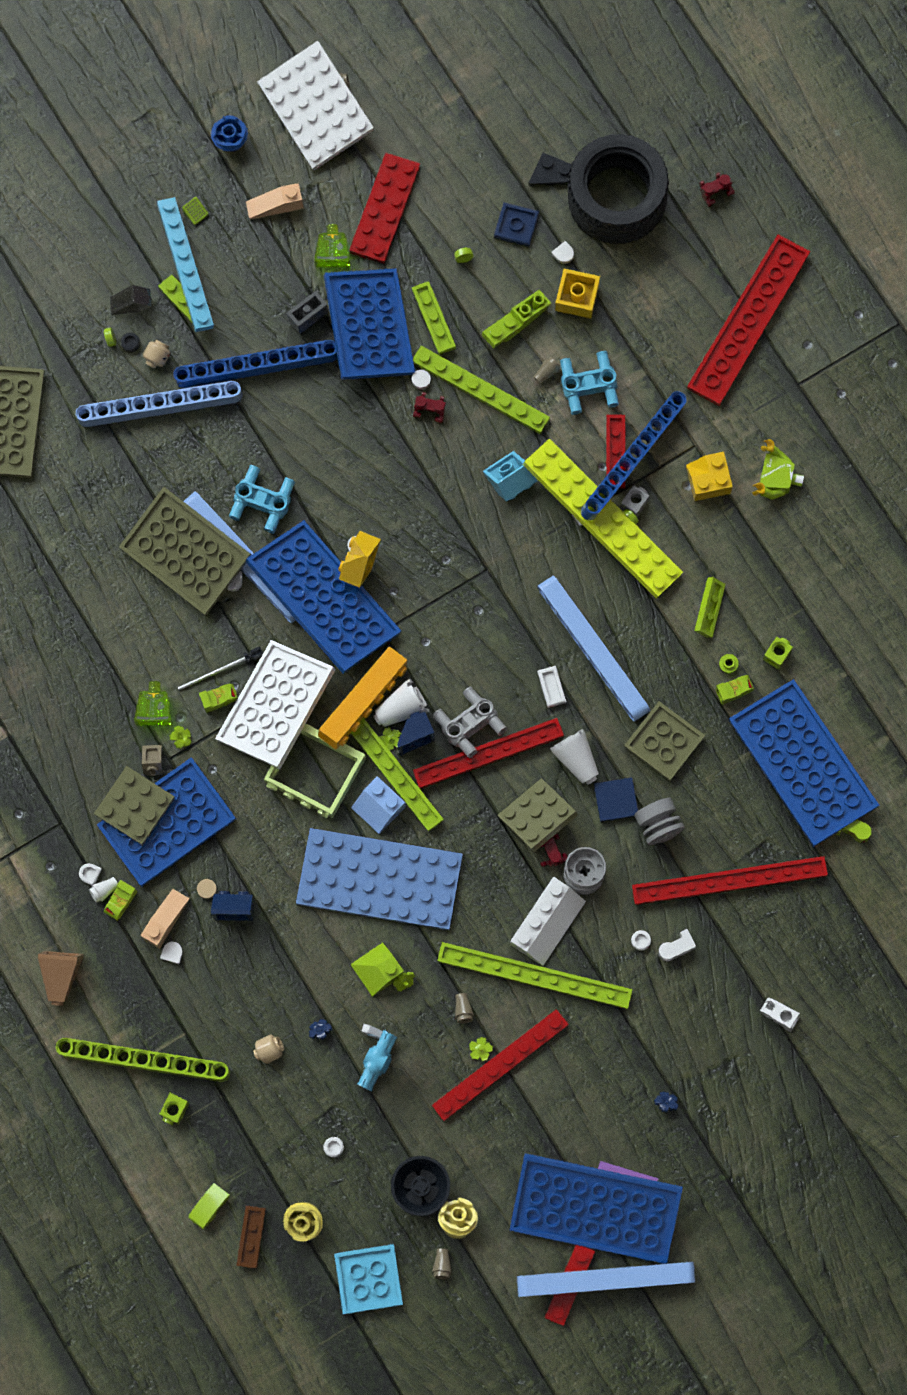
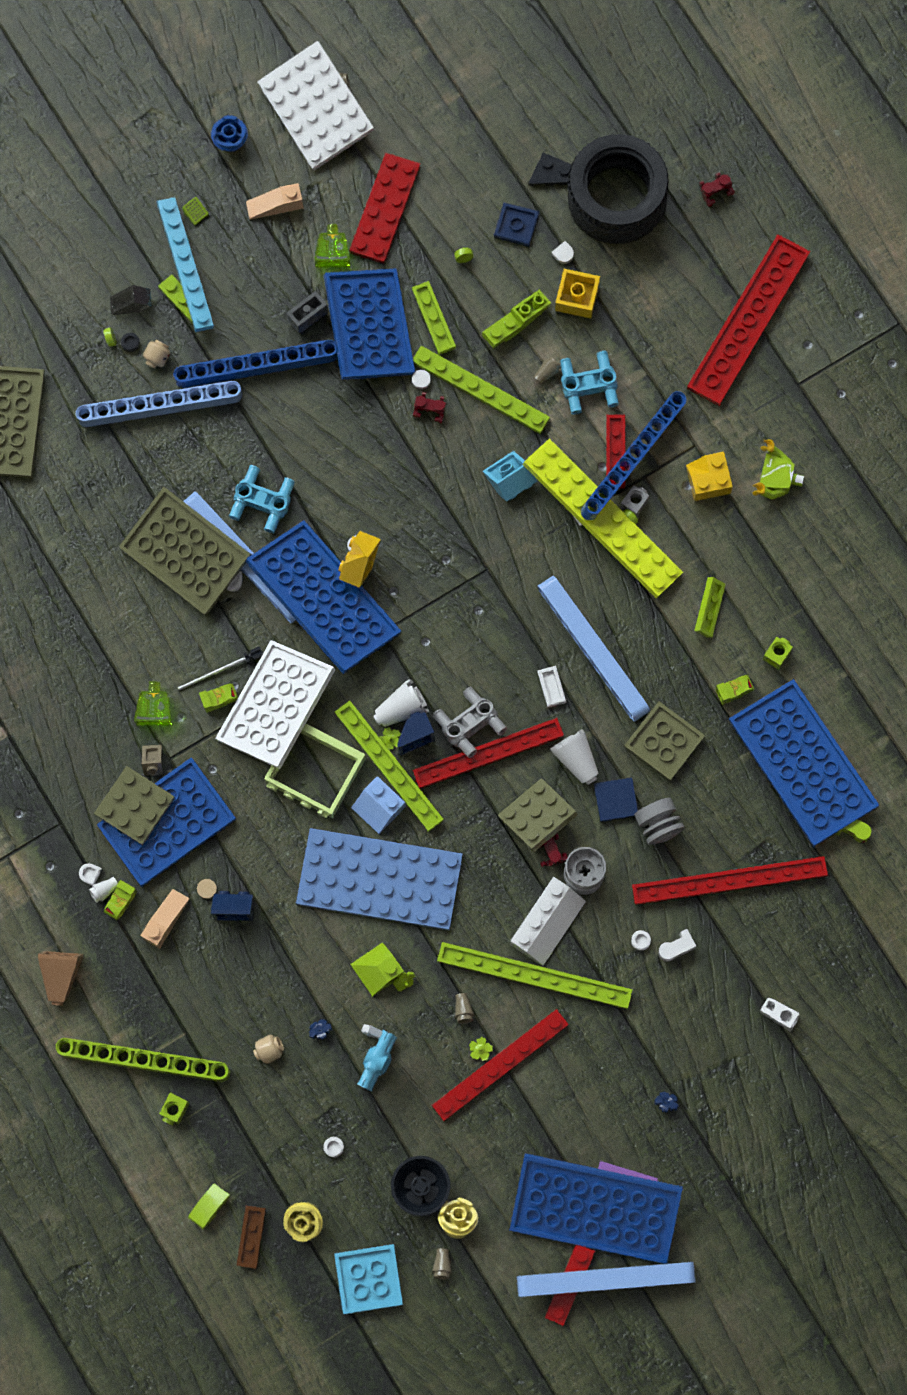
white tile [160,942,183,964] -> none
lime plant [169,726,191,749] -> none
light orange brick [318,647,407,750] -> none
lime plate [719,654,738,673] -> none

